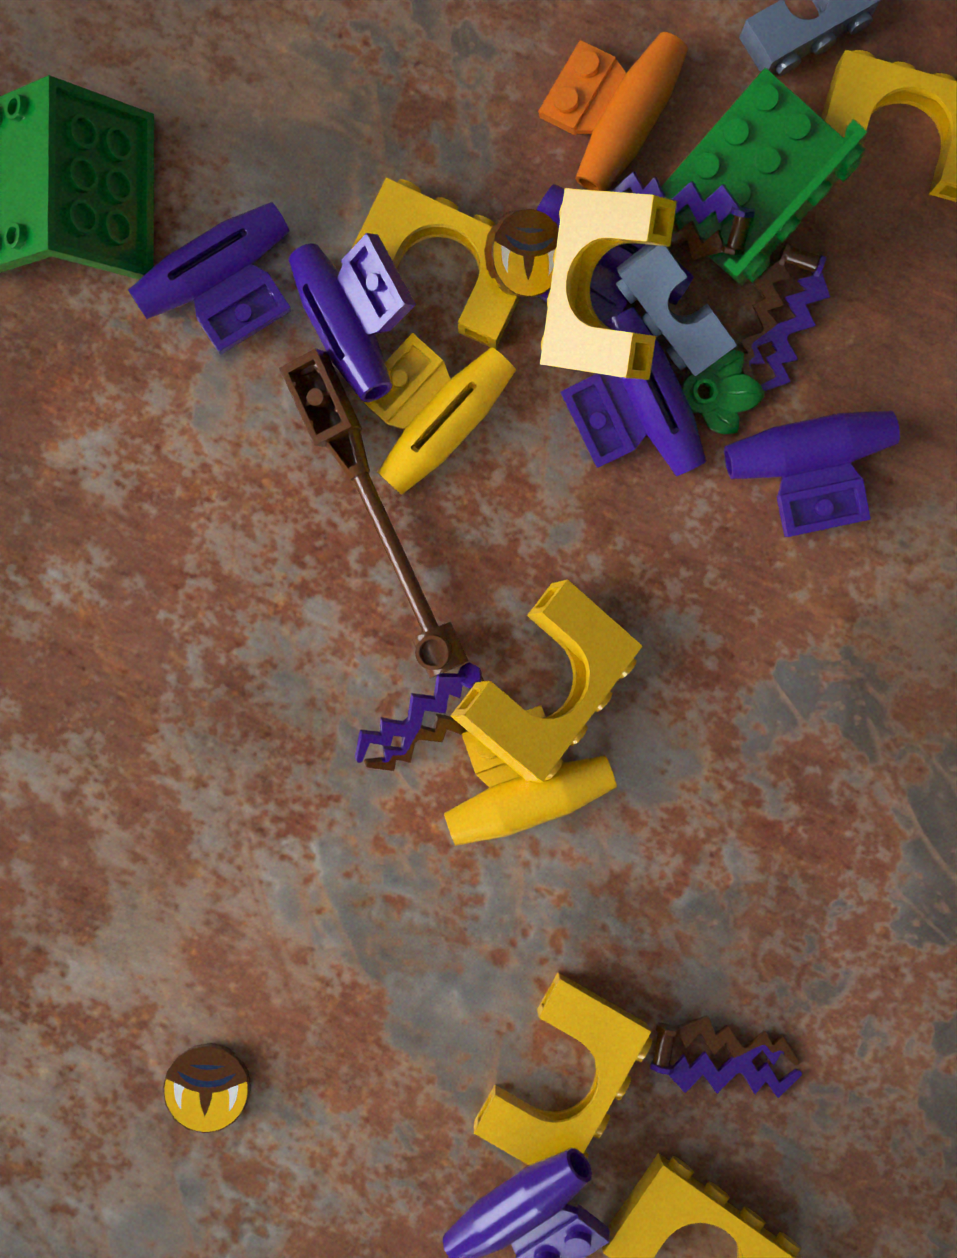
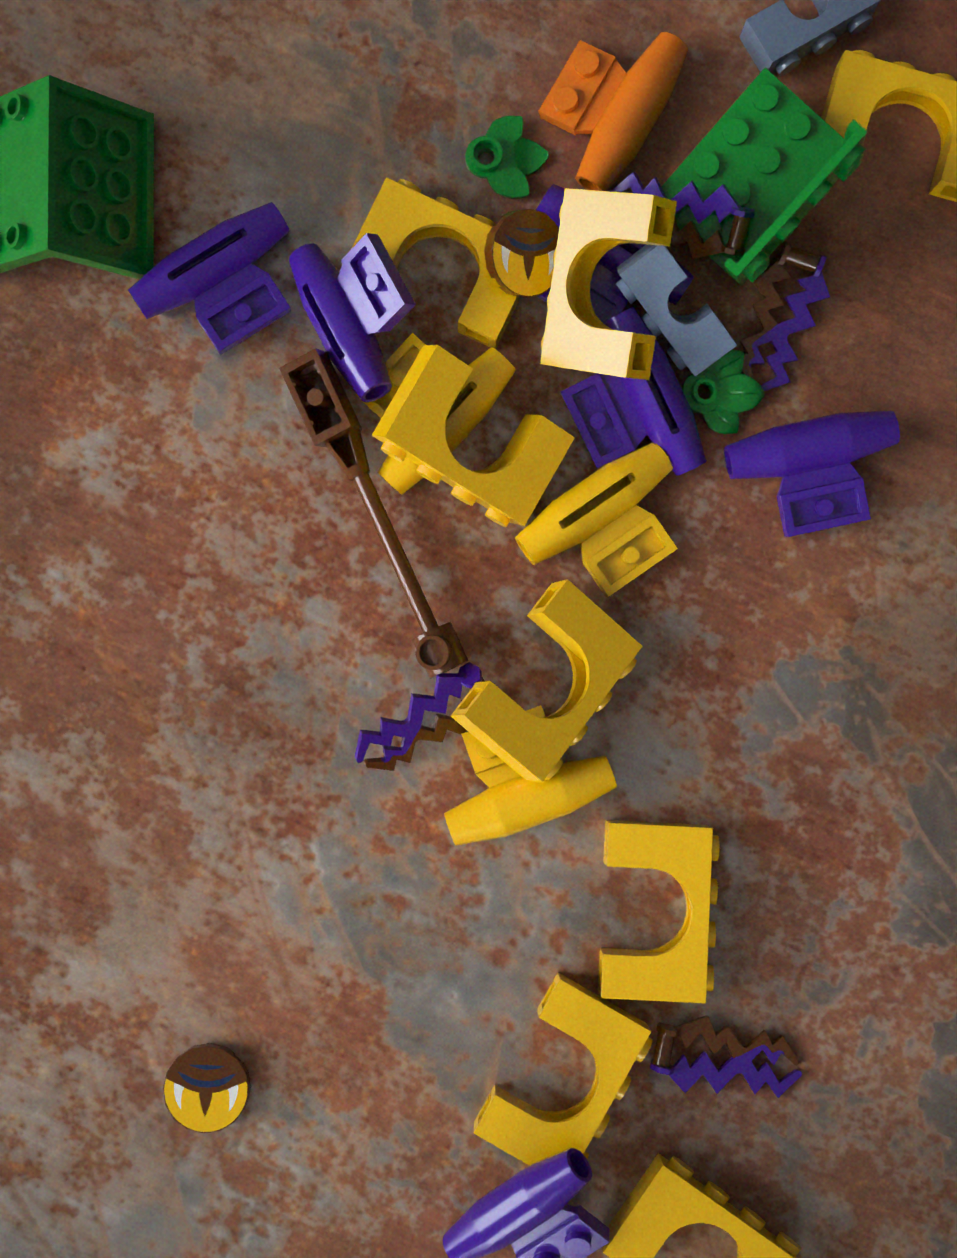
none -> yellow arch [372,345,575,527]
none -> green plate [465,116,549,199]
none -> yellow plate [515,443,678,598]
none -> yellow arch [598,820,720,1003]

